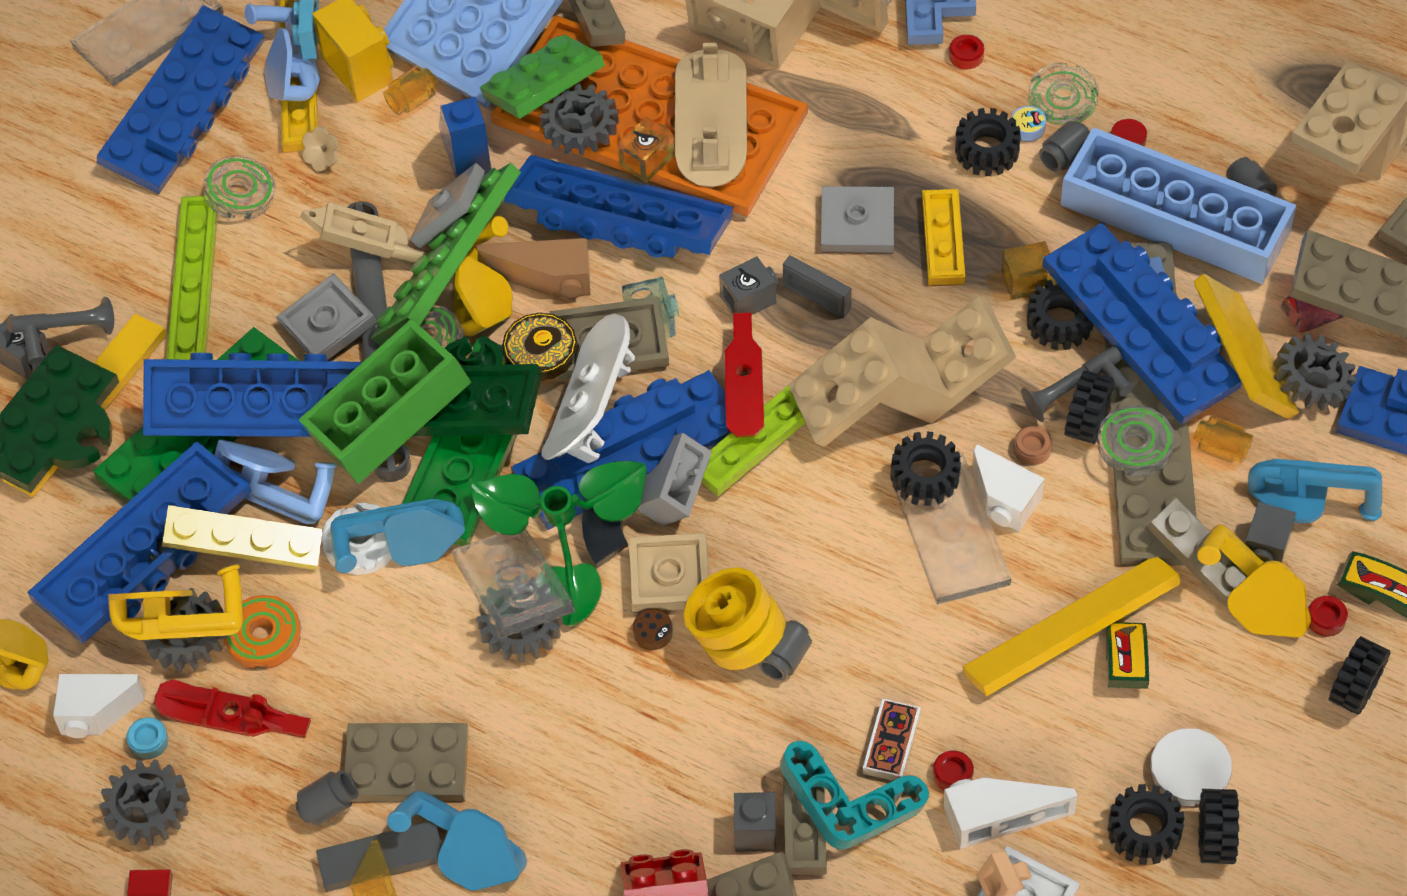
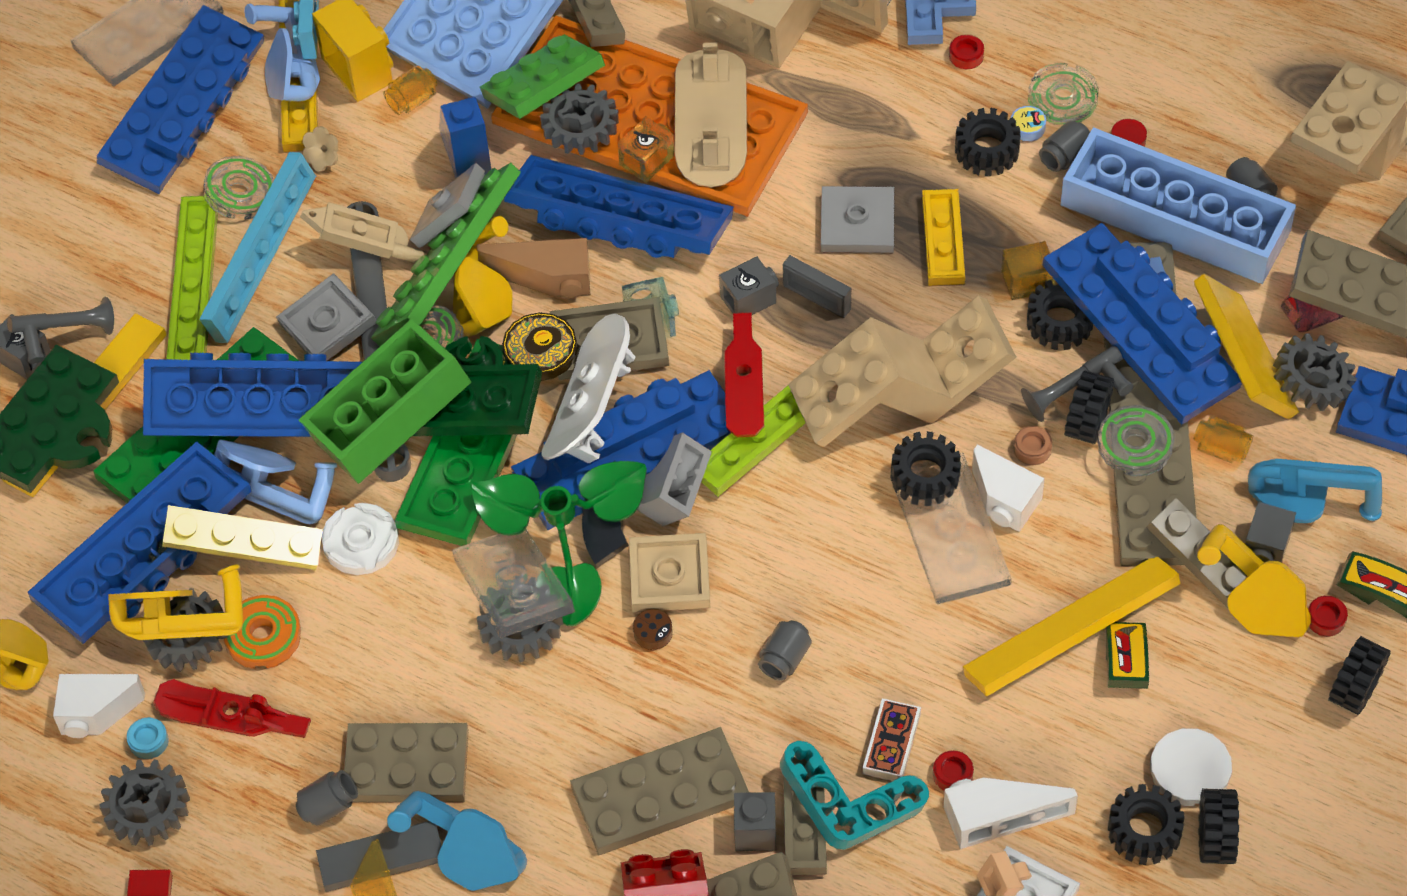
dark azure piece [330,499,465,573] -> none
yellow wheel [683,567,786,670] -> none
none -> medium azure plate [199,152,316,343]
none -> dark tan plate [570,727,750,855]

